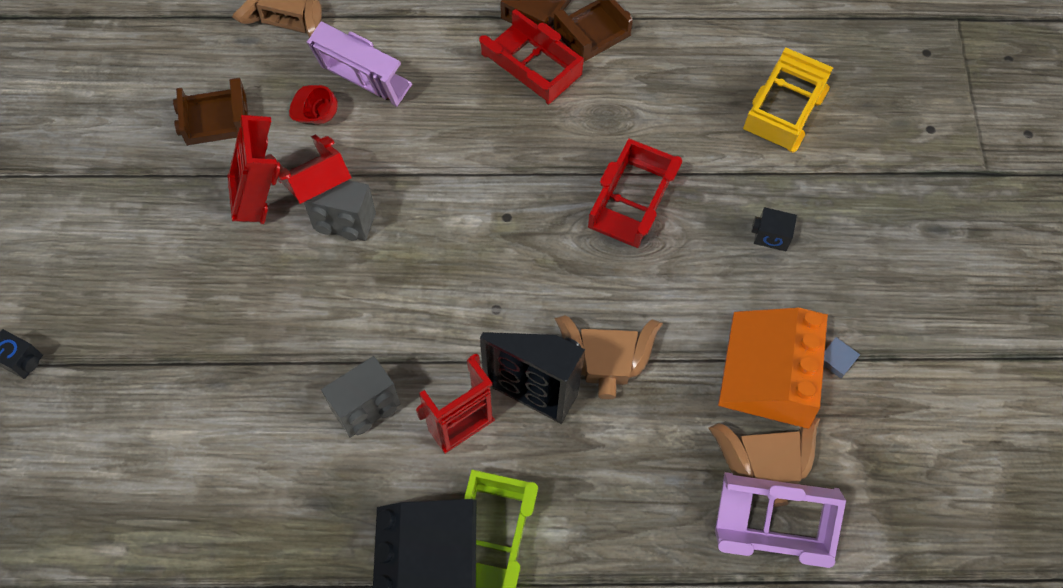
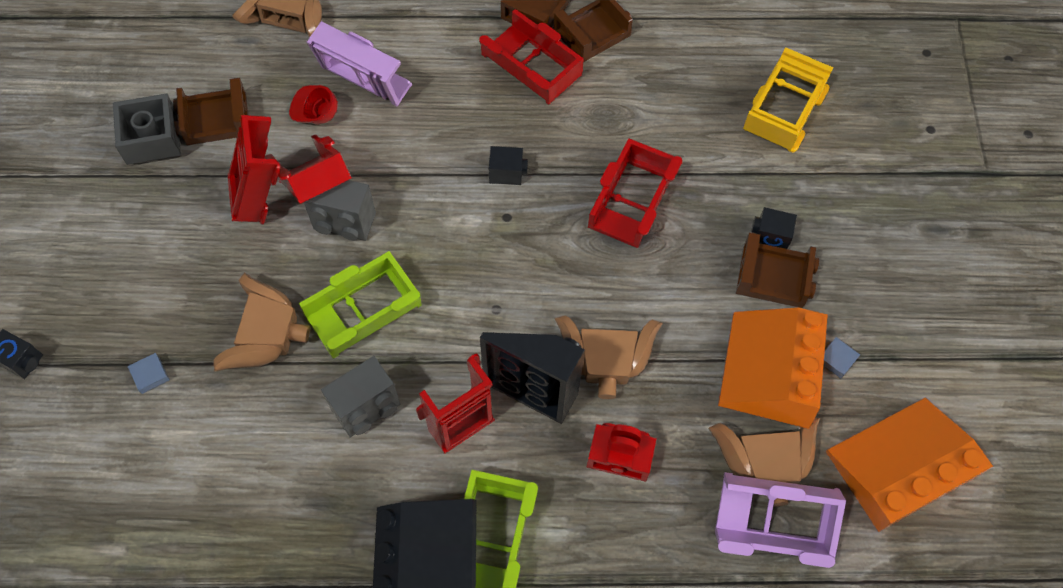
none -> dark grey brick [113,93,181,165]
none -> sand blue tile [128,353,170,394]
none -> medium nougat torso [214,272,310,371]
none -> lime piece [299,251,422,359]
none -> black brick [489,146,528,185]
none -> red brick [586,423,657,482]
none -> reddish brown panel [736,232,819,308]
none -> orange slope [826,398,993,532]

